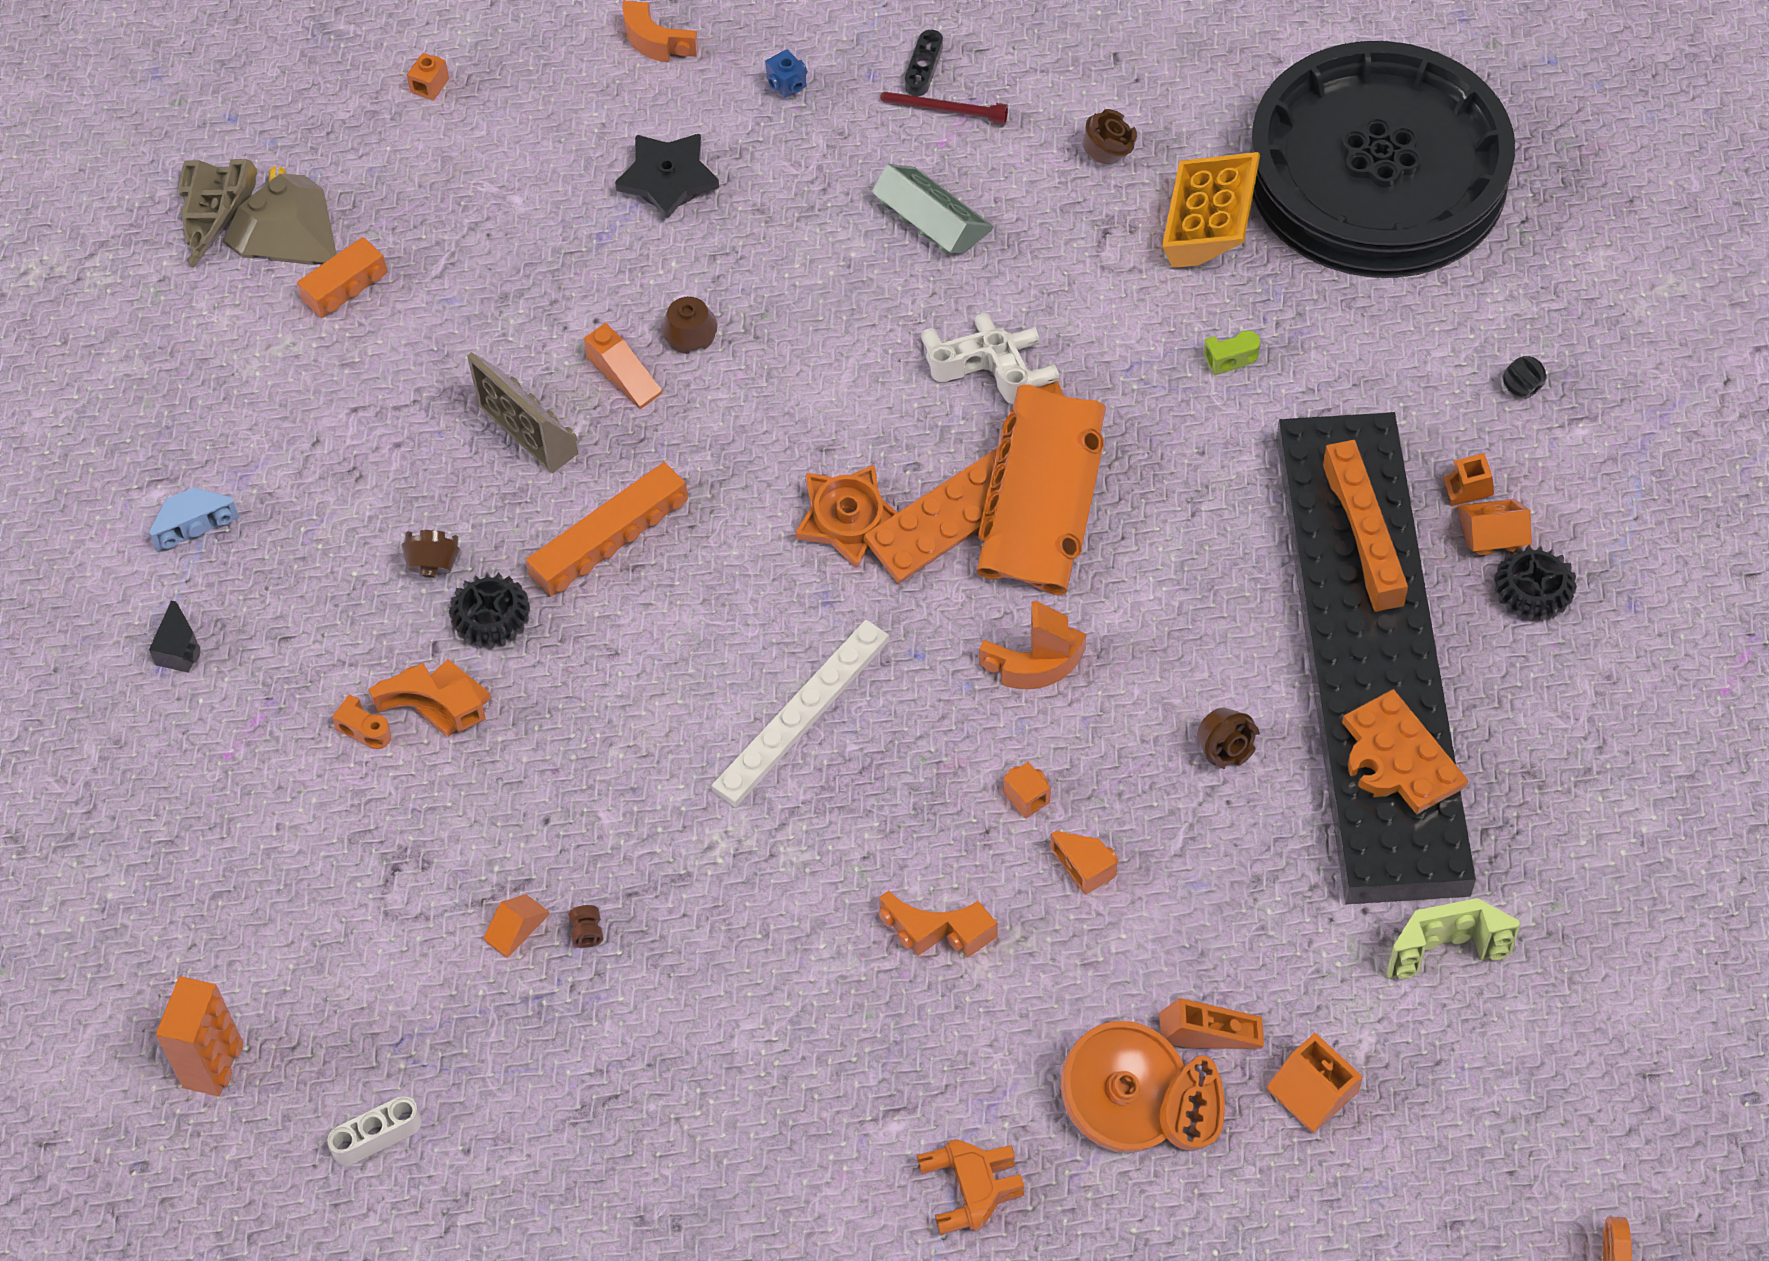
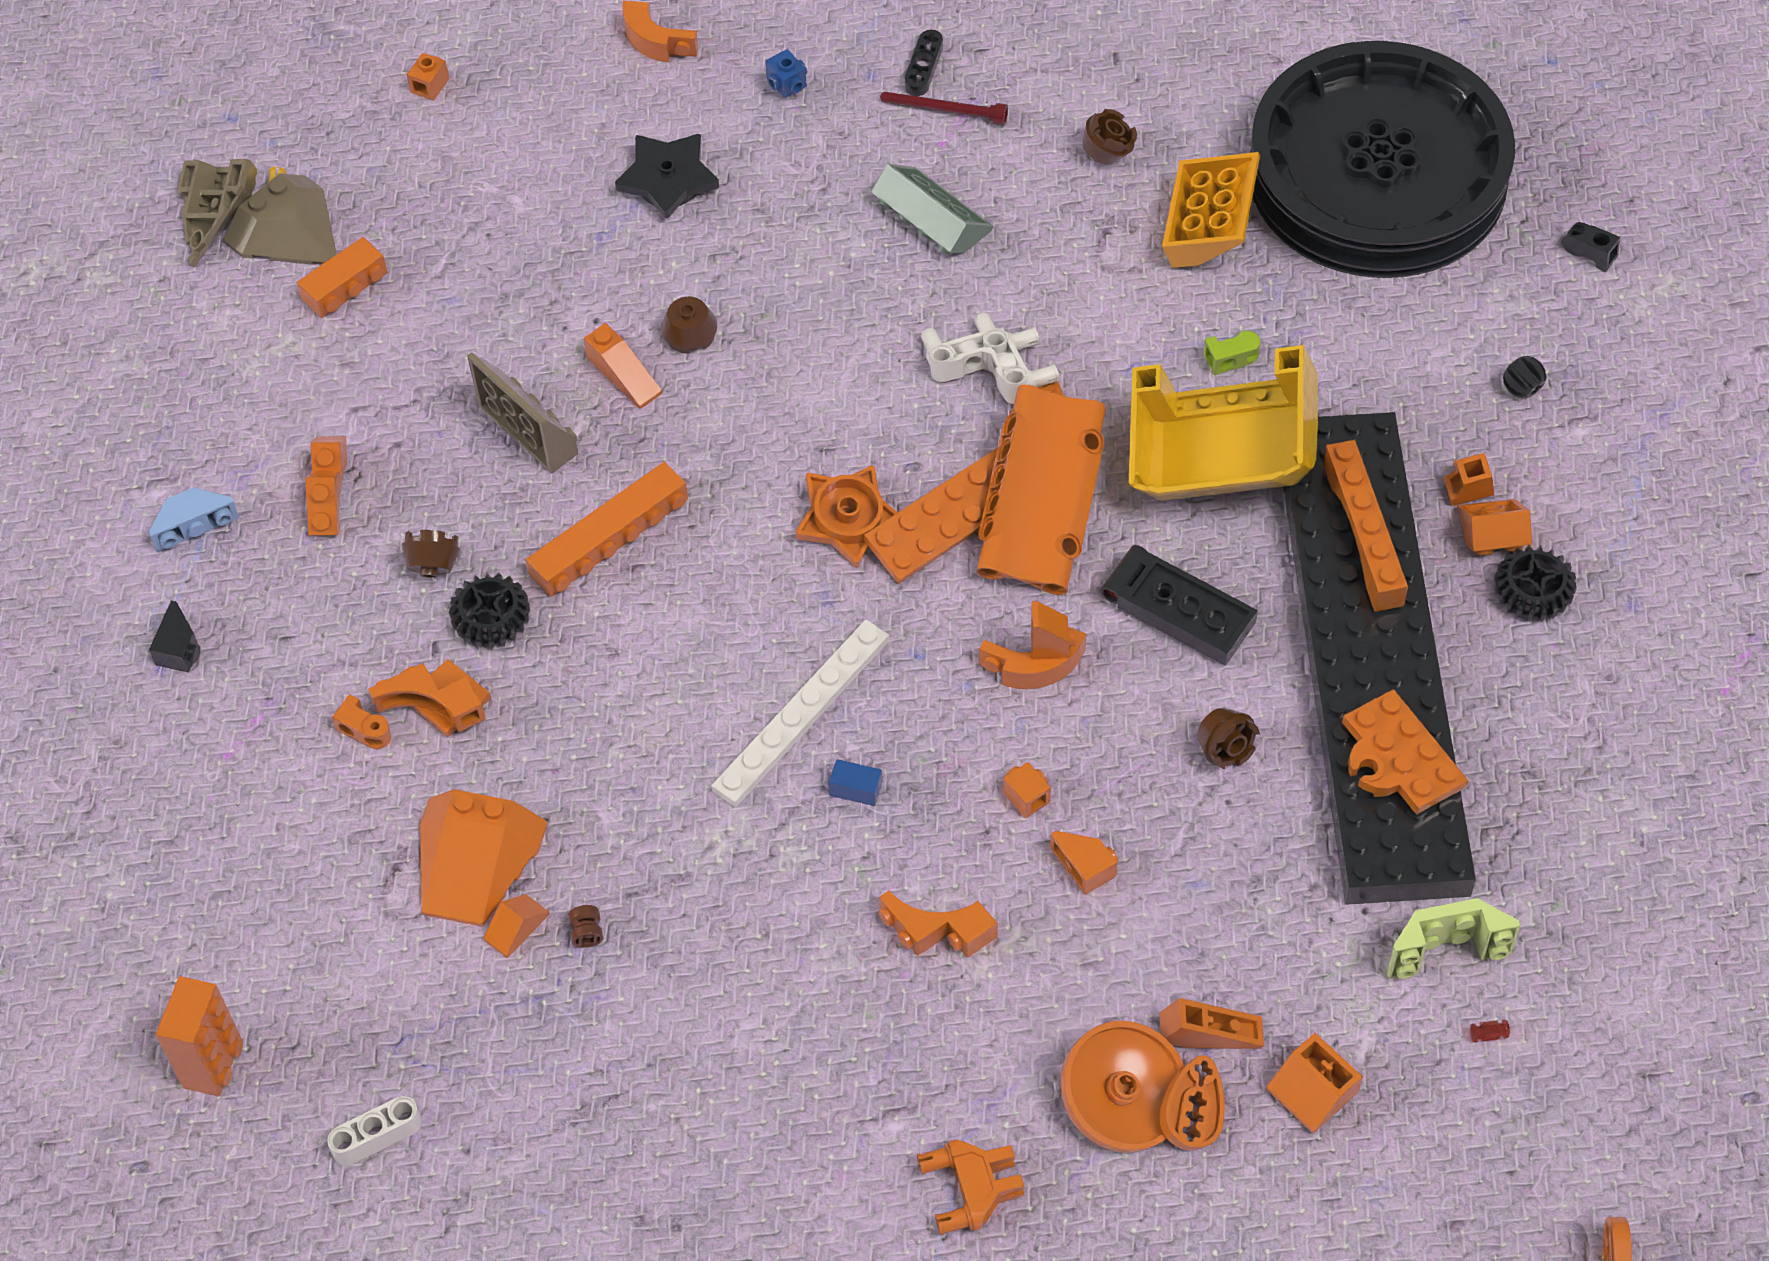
none -> orange arch [305,436,347,535]
none -> orange wedge [420,789,548,927]
none -> blue piece [828,759,883,806]
none -> black hinge [1100,545,1258,666]
none -> yellow slope [1129,345,1318,501]
none -> clear red piece [1469,1019,1510,1043]
none -> black leg [1562,222,1620,272]

